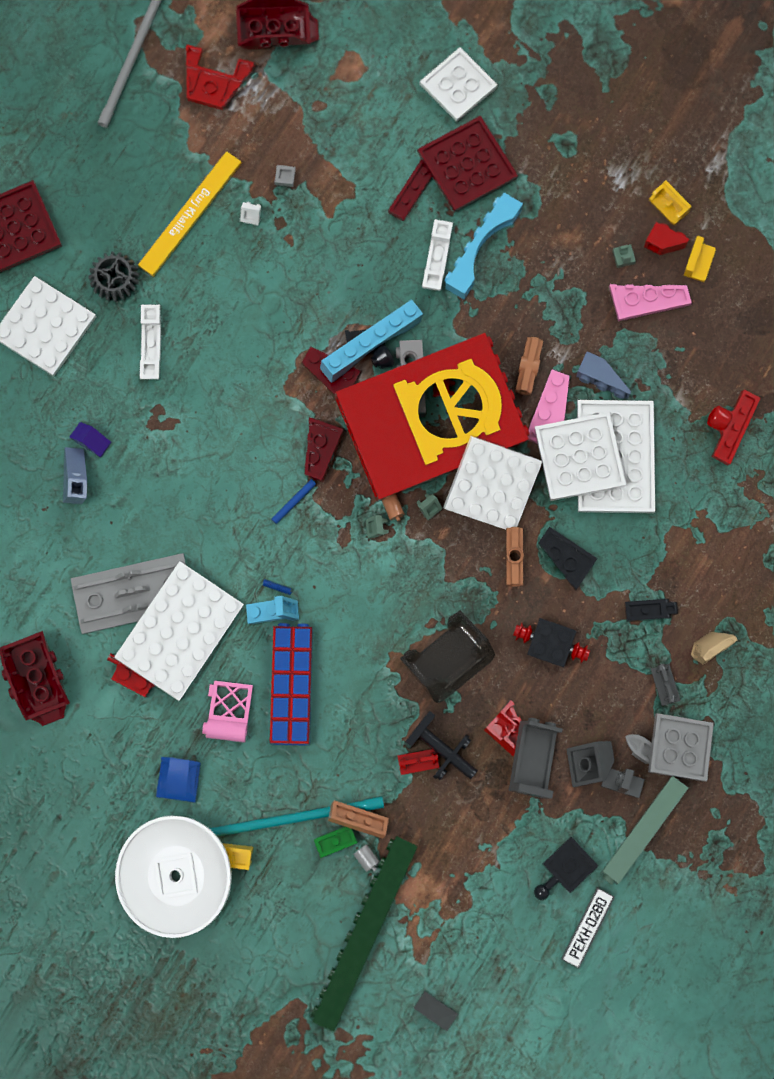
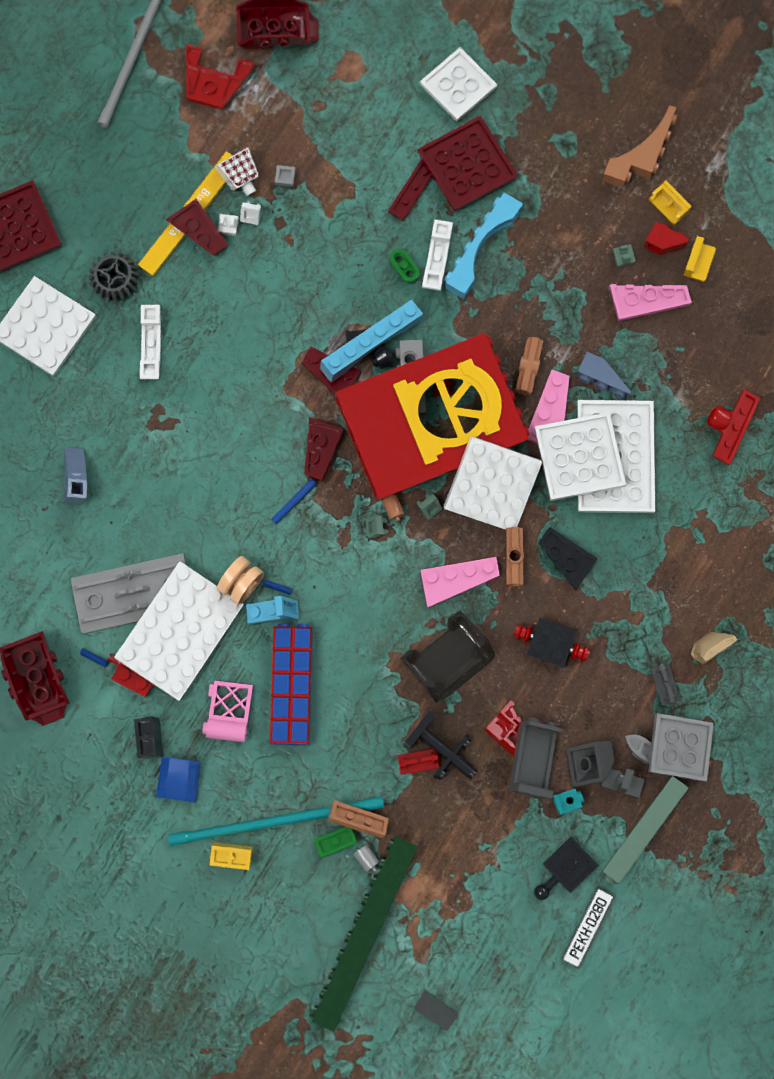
dark purple slope [69,422,111,458] -> none
white dish [115,816,231,938] -> none
black hinge [624,599,678,622] -> none
none -> blue piece [80,648,109,668]
none -> black hinge [134,716,164,759]
none -> dark red wing [166,199,229,256]
none -> white torso [214,148,258,196]
none -> light nougat wheel [217,556,264,606]
none -> white tile [218,214,239,236]
none -> green plate [390,249,419,284]
none -> bright pink wing [421,557,500,609]
none -> teal brick [552,788,584,816]
none -> nougat arch [602,105,678,188]

